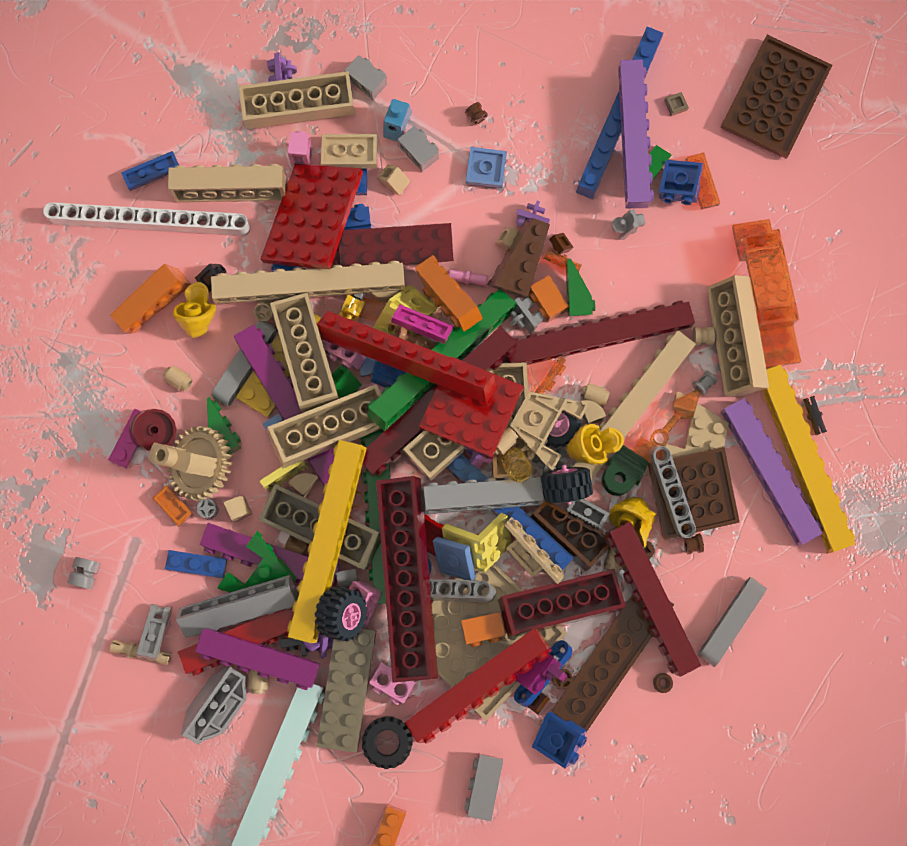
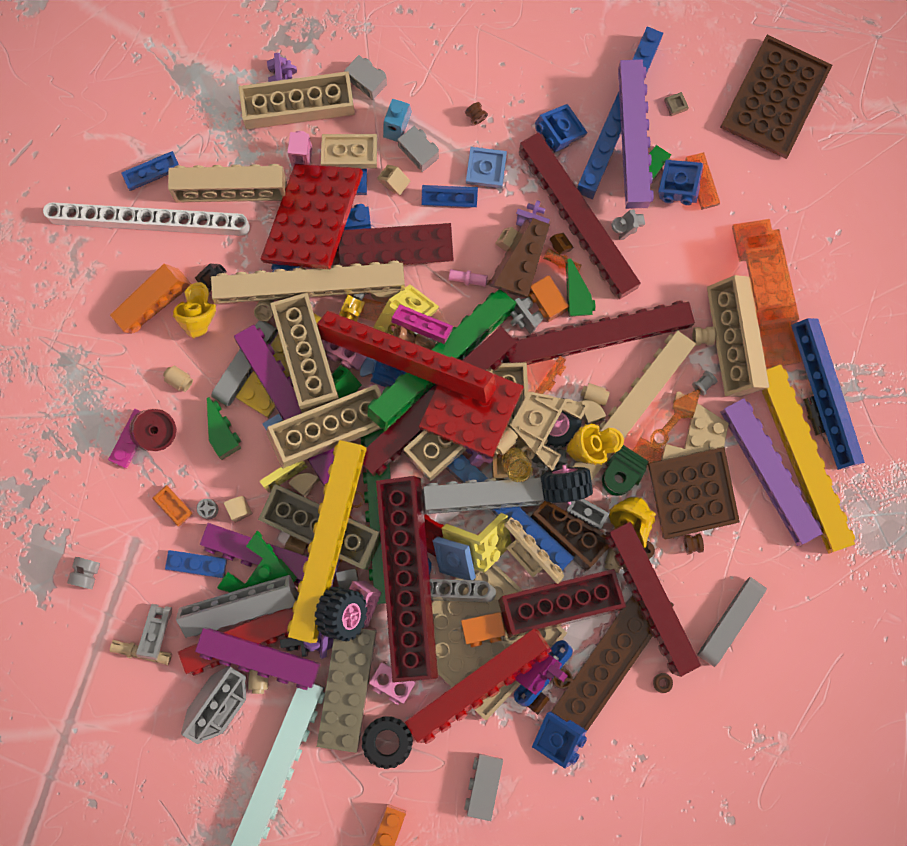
tan piece [149,426,232,501] -> none
orange wedge [415,255,483,331] -> none
light grey beam [649,445,696,538] -> none
none -> blue plate [422,185,478,207]
none -> dark red brick [519,132,641,300]
none -> blue plate [535,104,588,152]
none -> blue brick [791,318,865,470]

